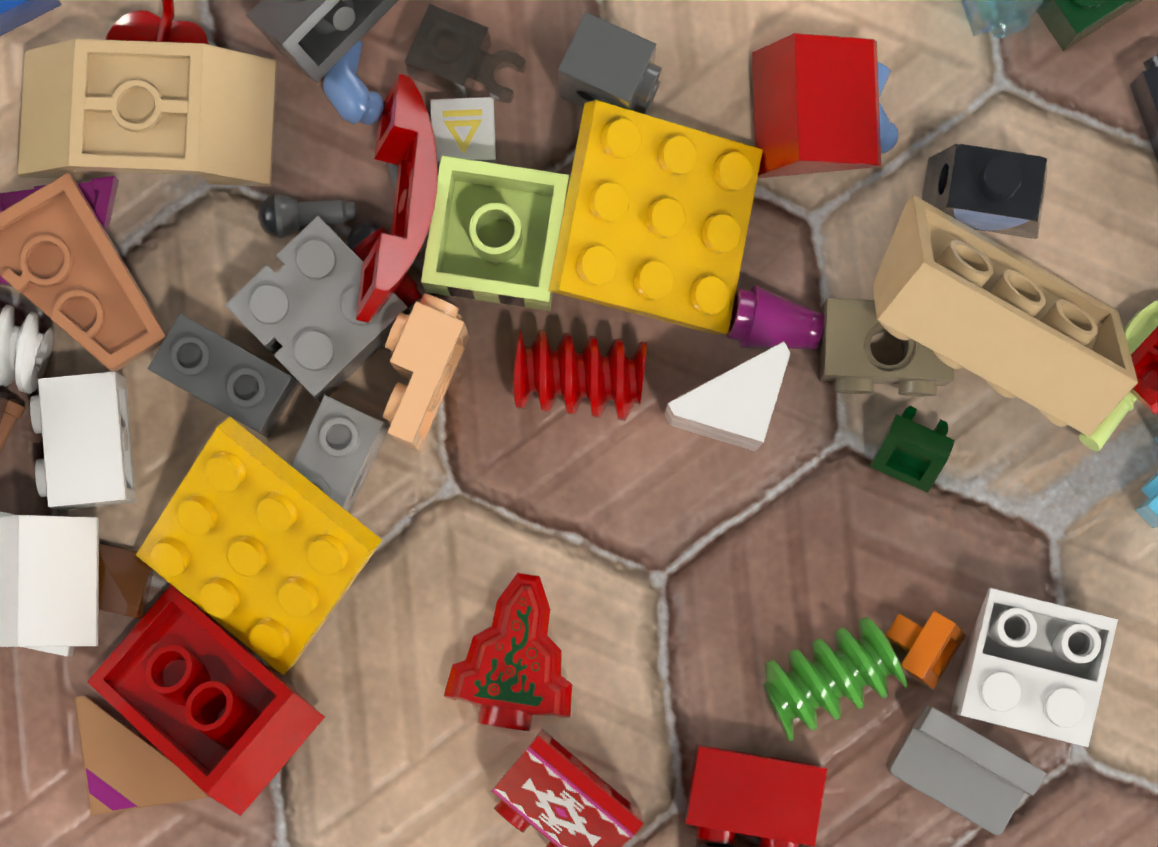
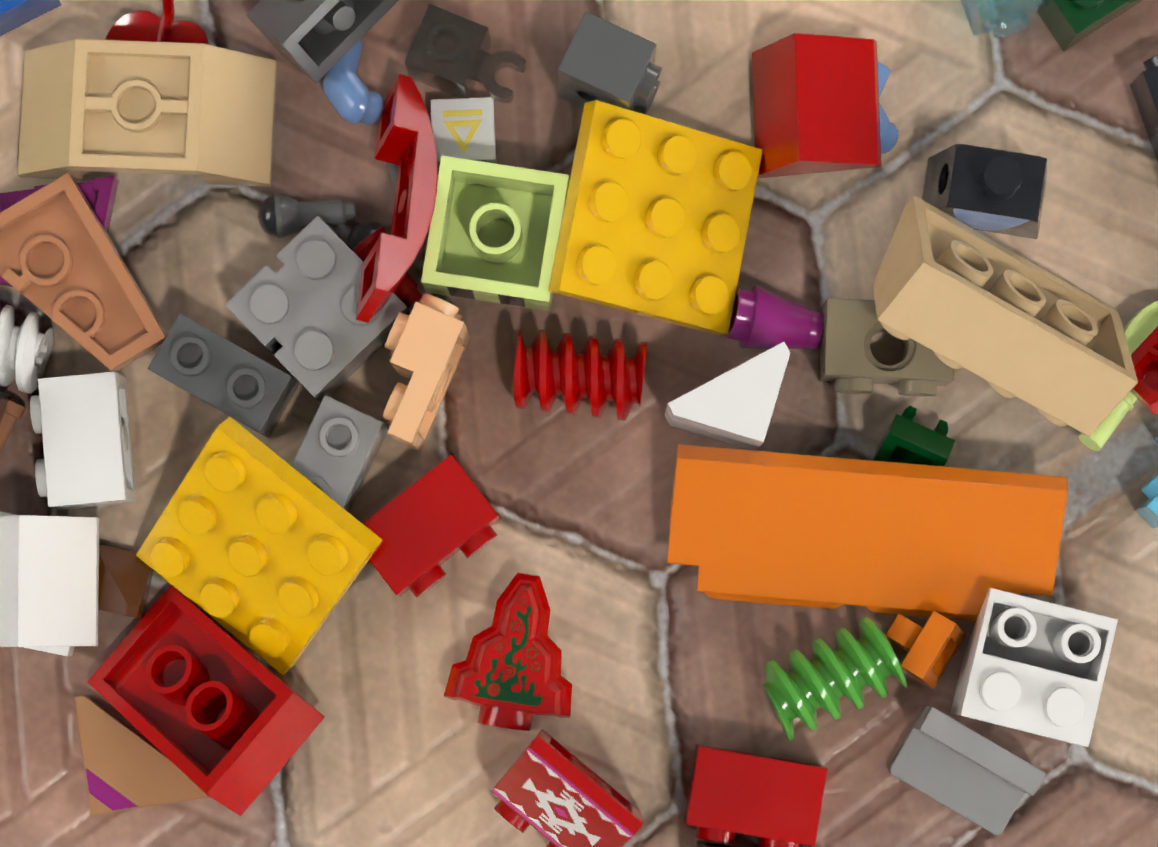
none -> red brick [362,455,501,598]
none -> orange slope [667,444,1068,621]

